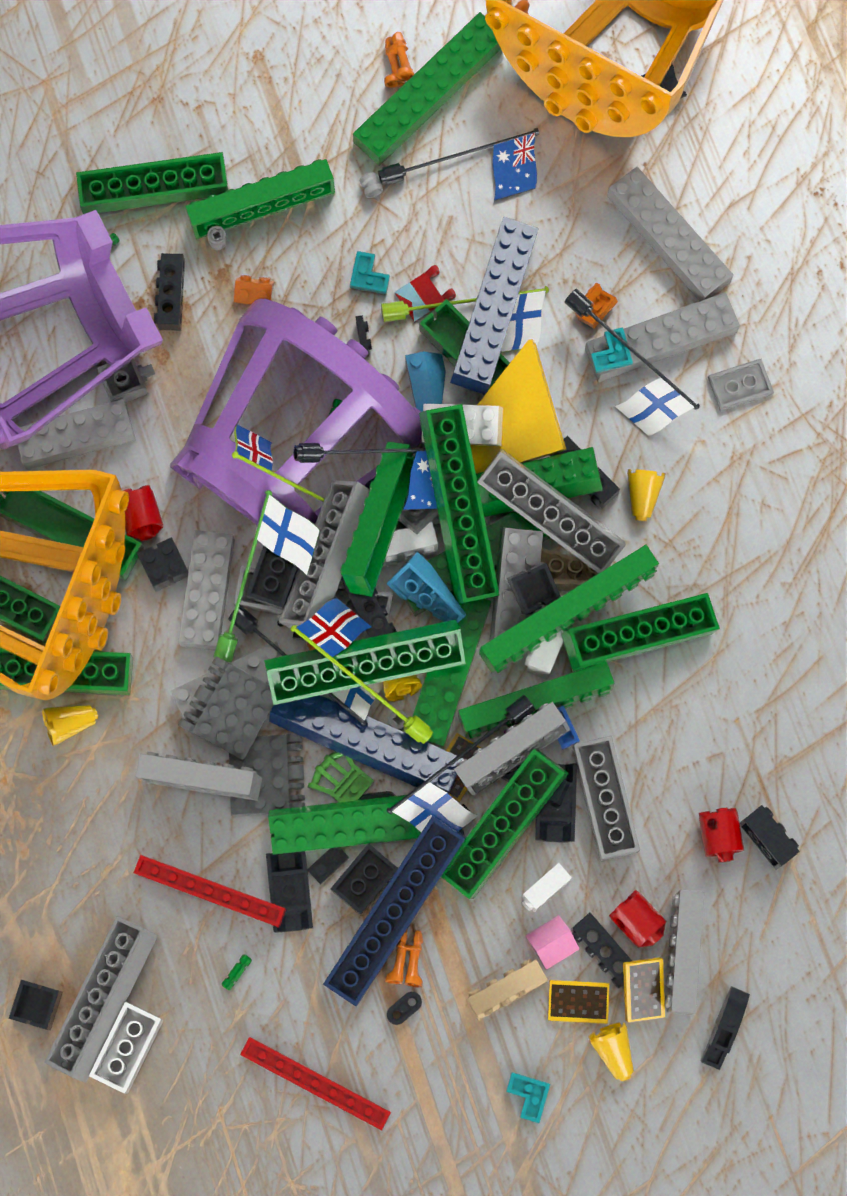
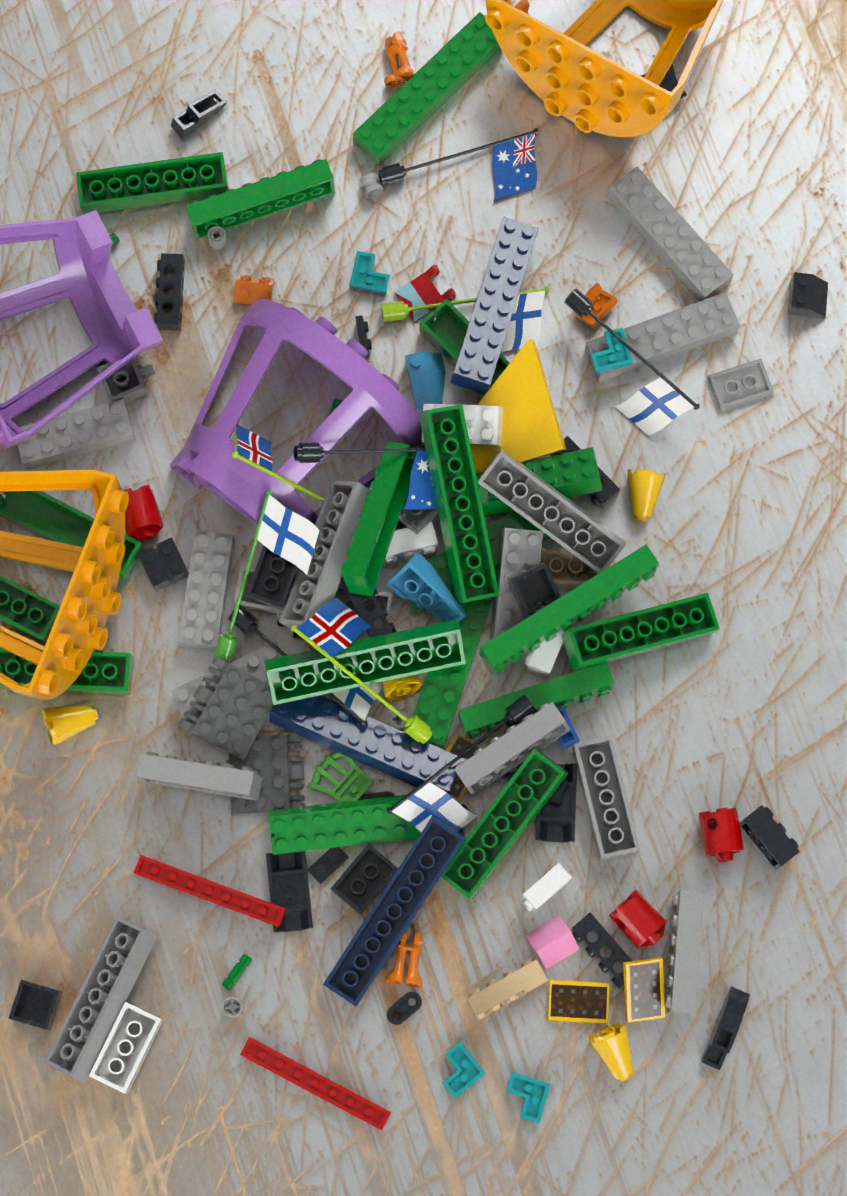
none -> black slope [170,89,227,138]
none -> light grey wheel [222,997,244,1018]
none -> teal plate [442,1042,485,1099]
none -> black slope [788,272,828,319]

